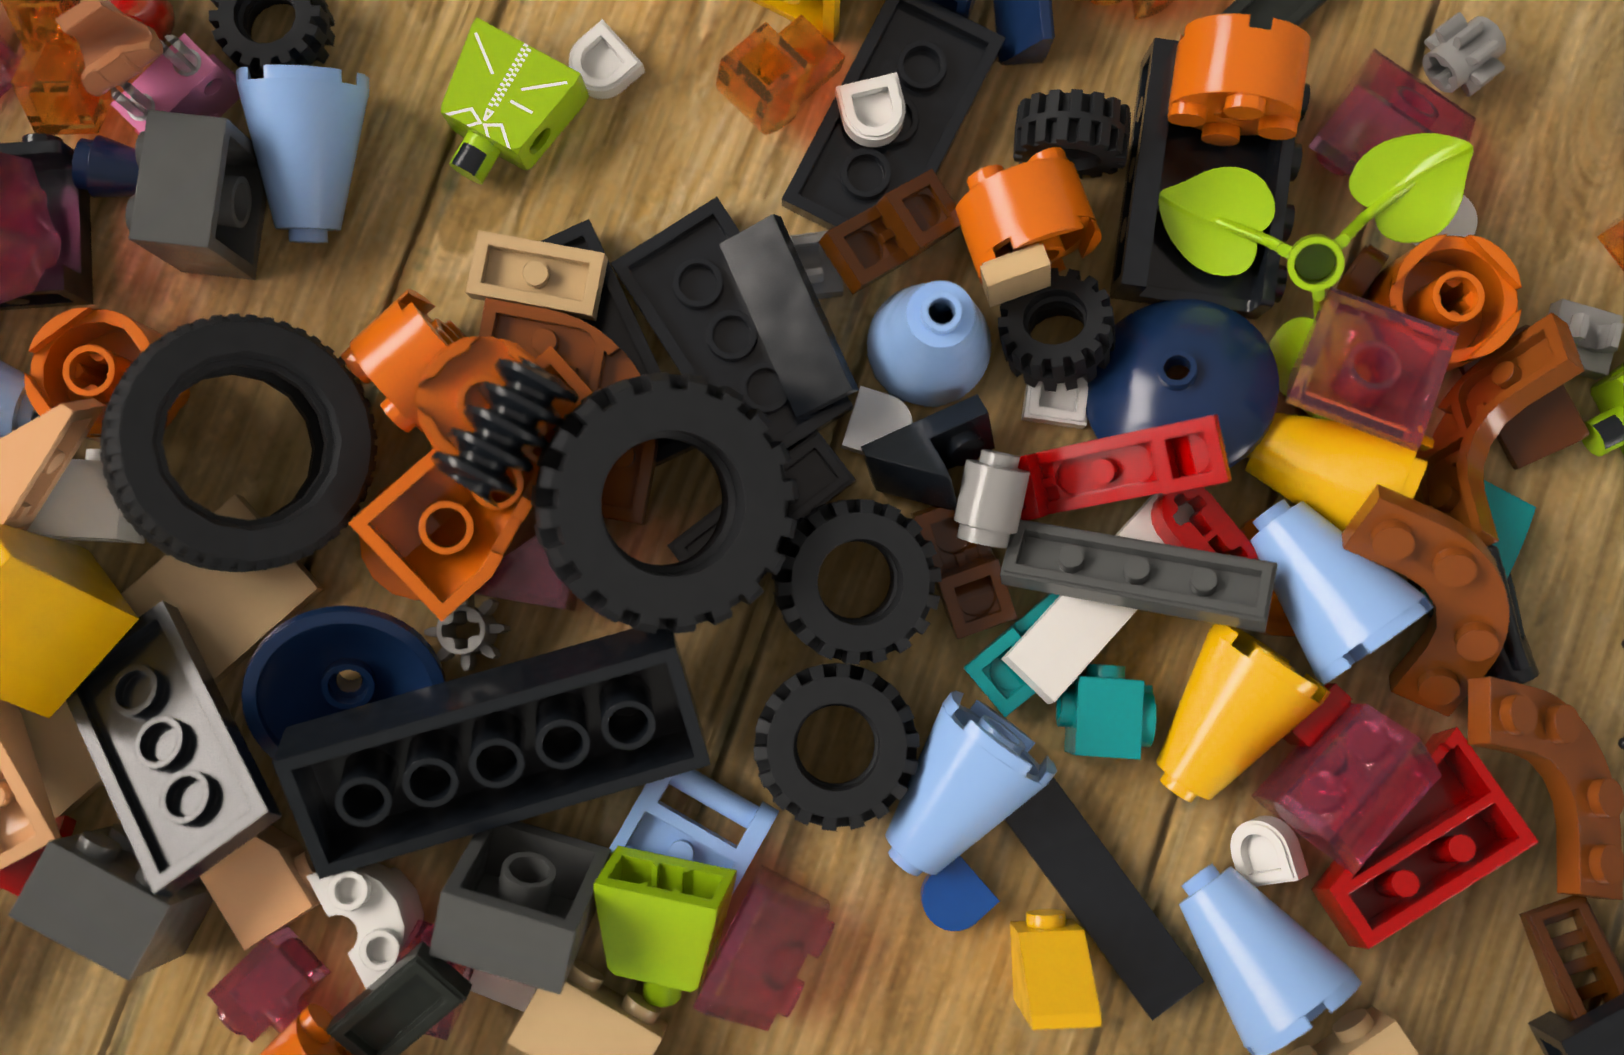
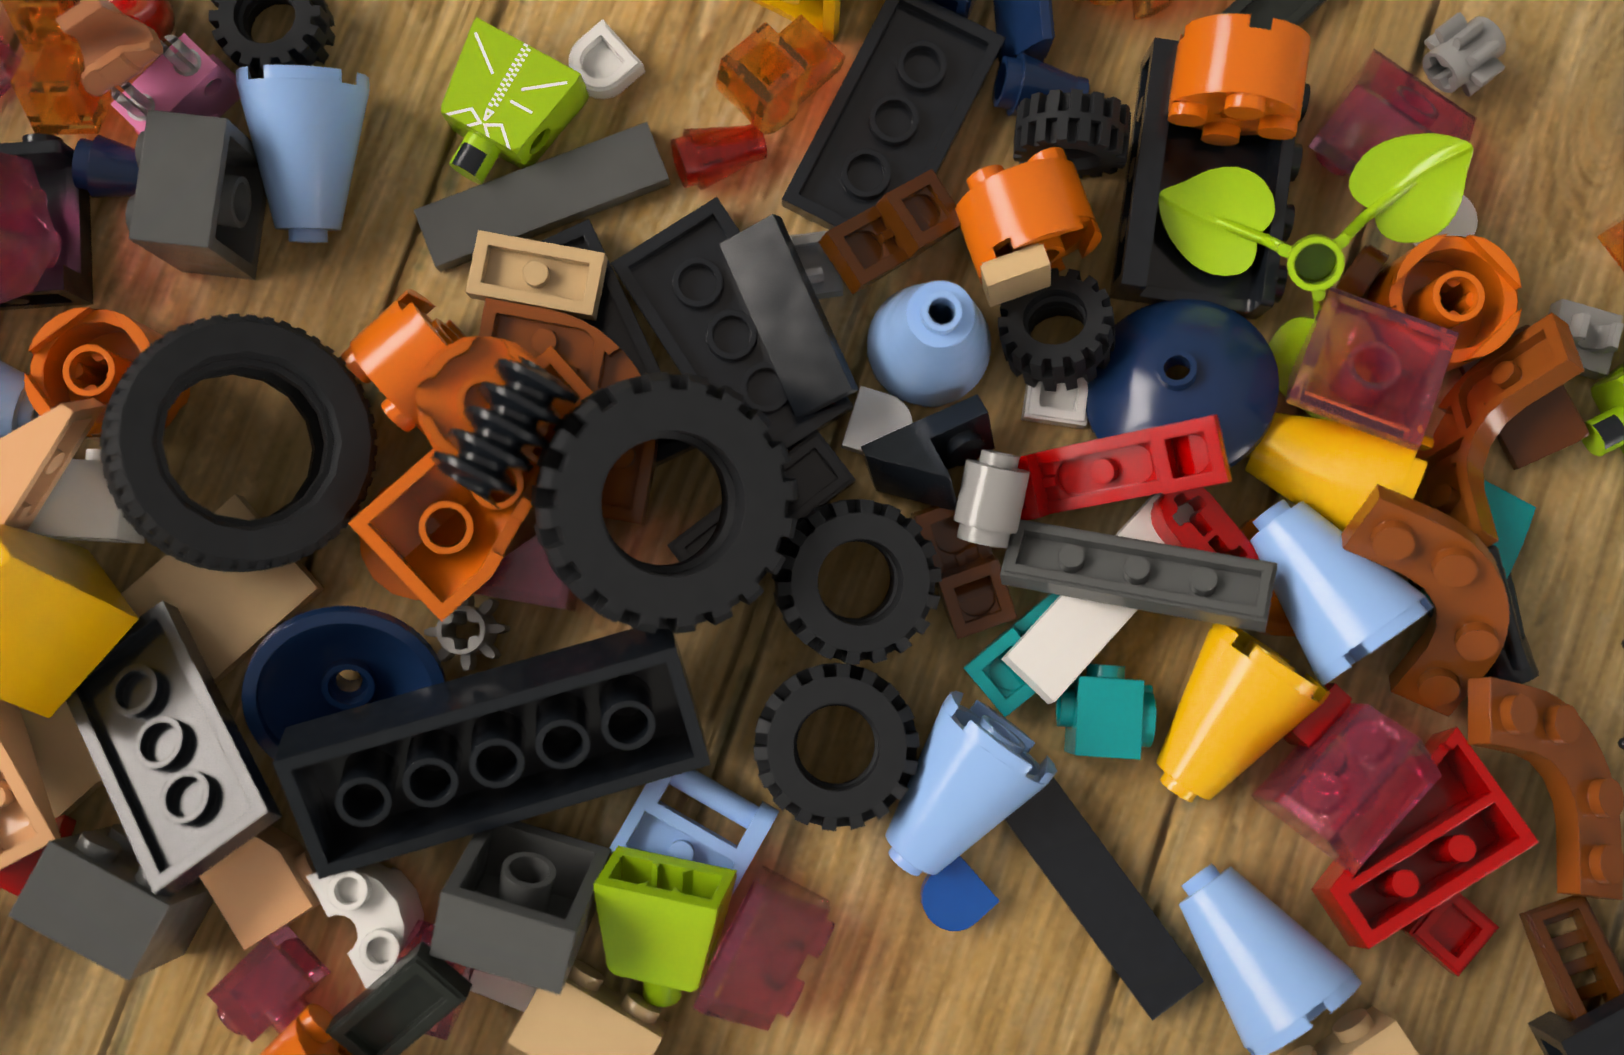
white tile [835,72,906,148] -> none
yellow slope [1010,909,1102,1030] -> none
white tile [1230,816,1309,887] -> none
none -> dark grey tile [414,122,671,272]
none -> clear red cone [671,122,767,190]
none -> dark blue cone [992,52,1089,116]
none -> red tile [1401,892,1499,977]

